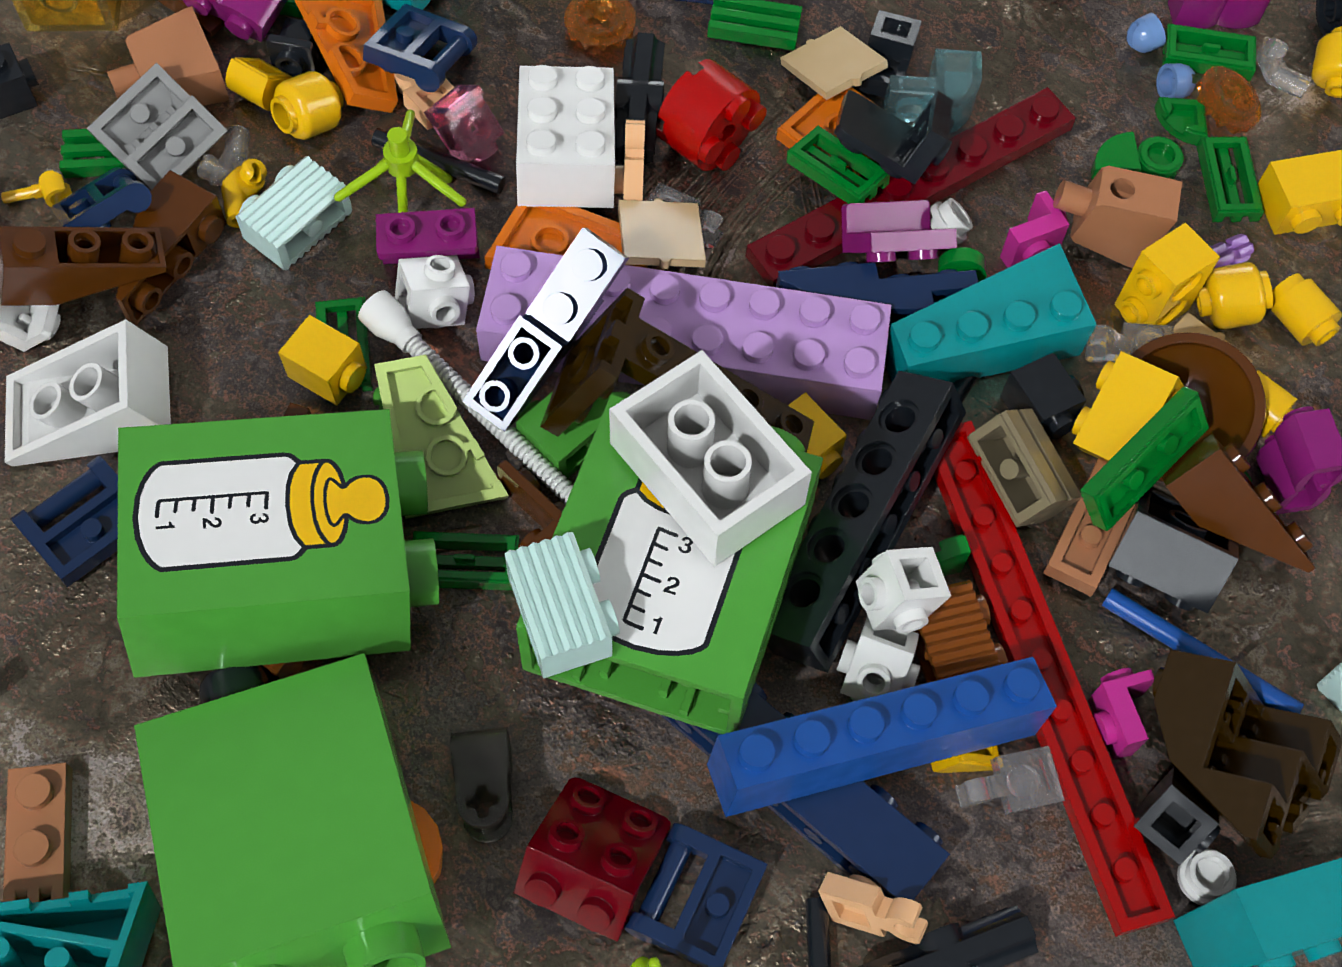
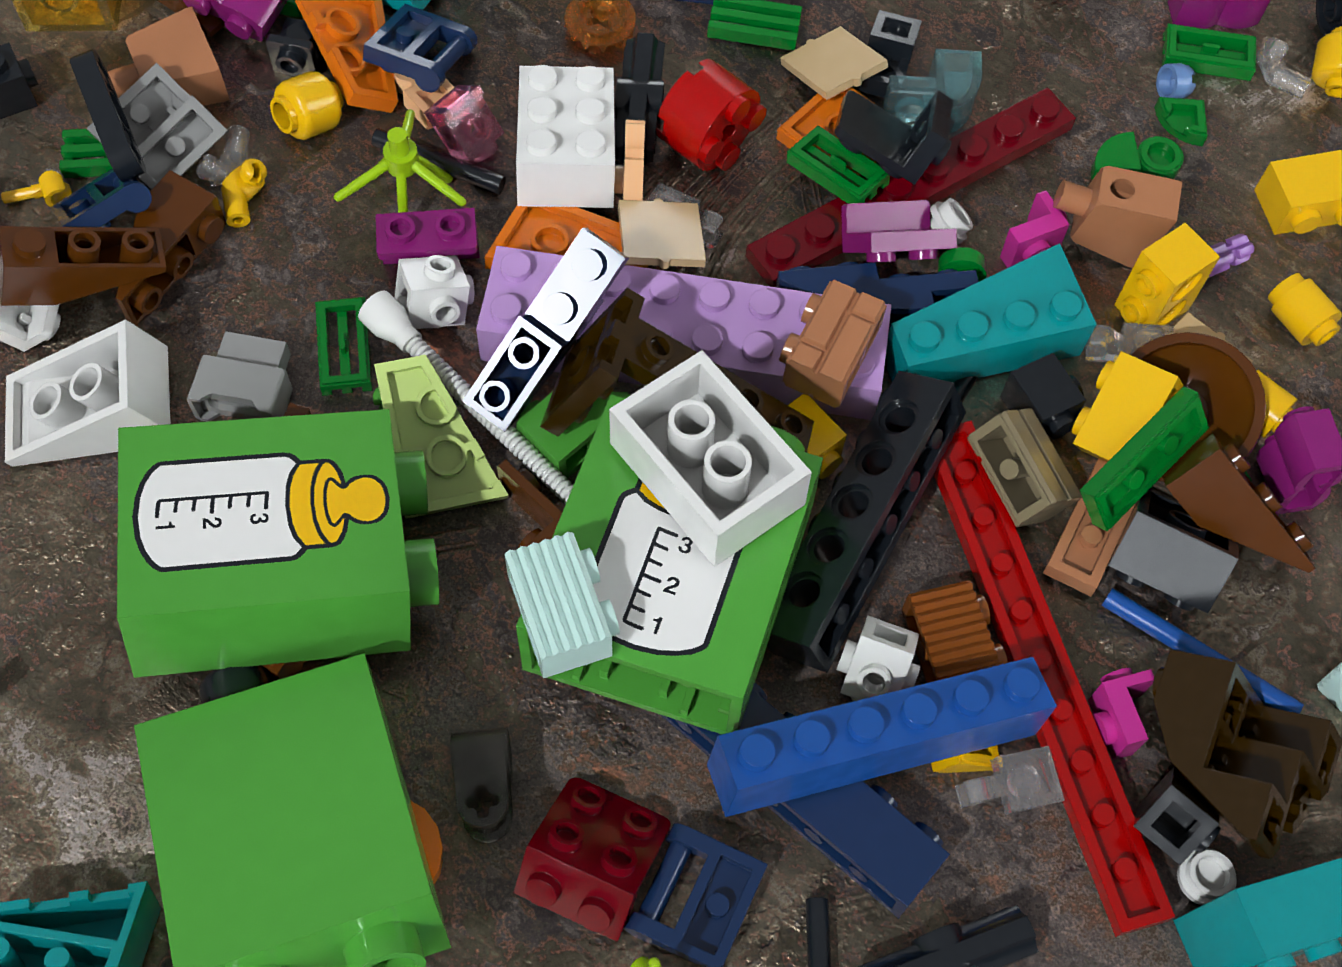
nougat hinge [3,762,73,903] -> none
dark blue plate [10,455,118,588] -> none
yellow brick [225,57,292,111] -> none
light aqua brick [235,156,352,270] -> none
yellow brick [278,315,367,406] -> none
green tile [413,531,520,591] -> none
light nougat plate [818,872,929,944] -> none
white brick [855,547,951,633] -> none
green tile [935,535,971,576] -> none
medium blue hinge [1126,13,1166,53] -> none
clear orange gear [1196,66,1261,134] -> none
green tile [1196,136,1264,222] -> none
yellow head [1196,262,1273,330] -> none
none -> black beam [70,49,146,182]
none -> light grey piece [187,331,293,422]
none -> nougat brick [779,280,887,408]

